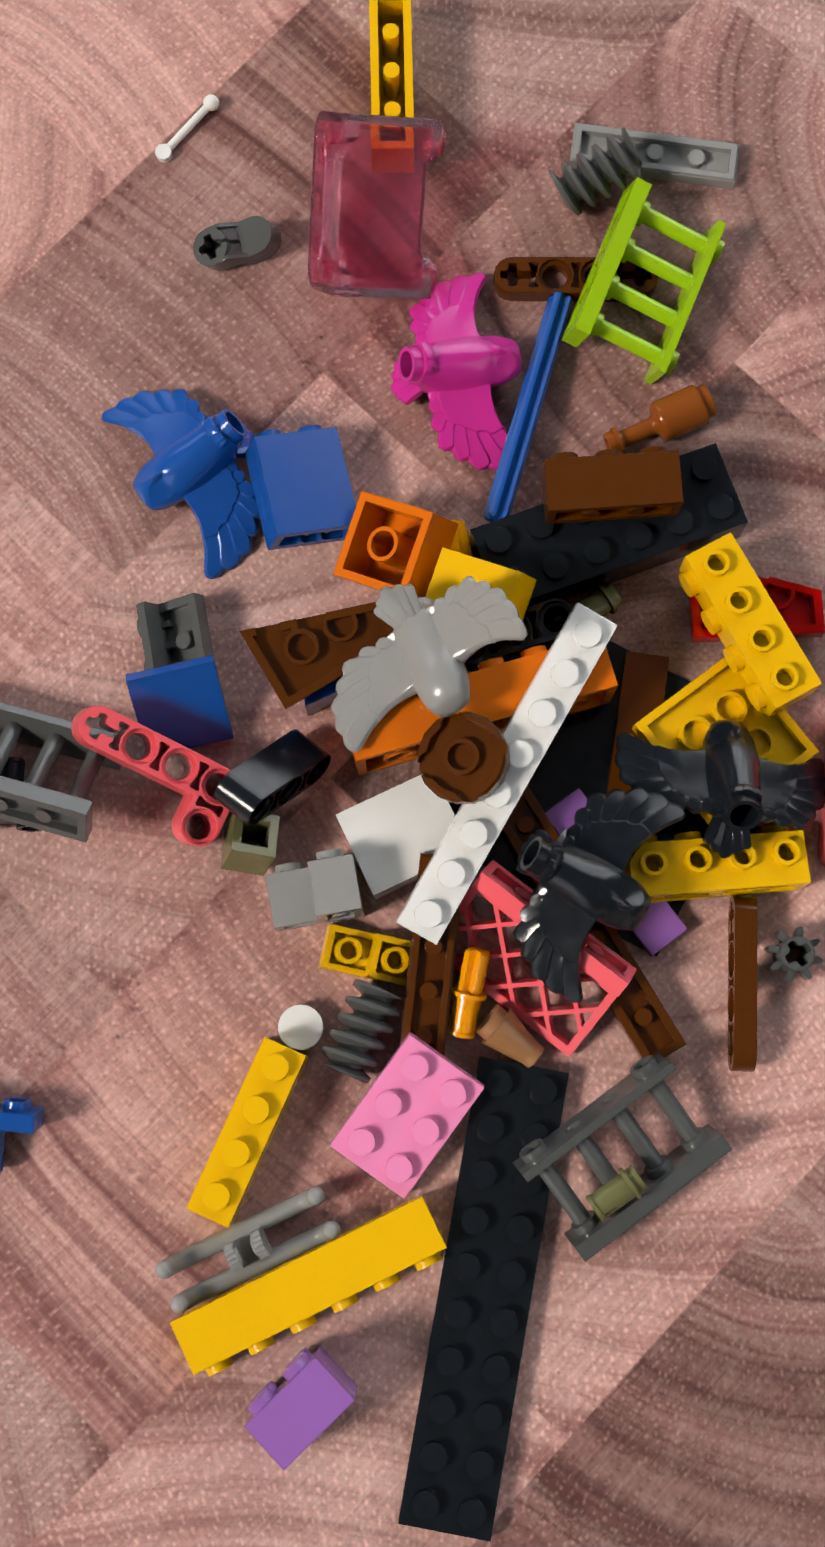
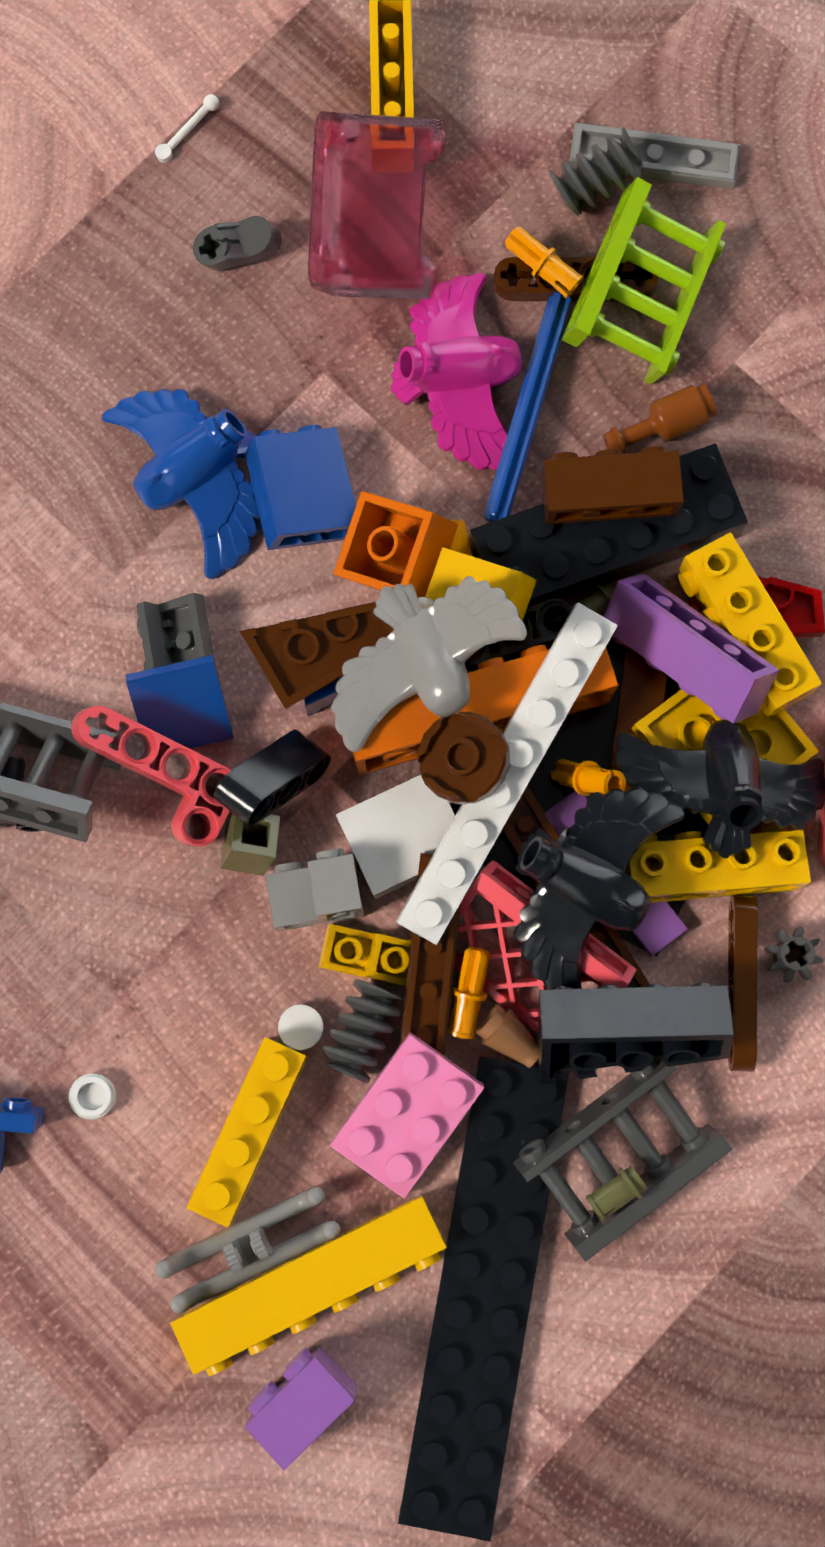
none -> white tile [69,1074,116,1120]
none -> light orange axle [505,226,584,299]
none -> black wedge [537,983,734,1085]
none -> light orange axle [551,759,626,796]
none -> medium lavender brick [603,573,779,724]

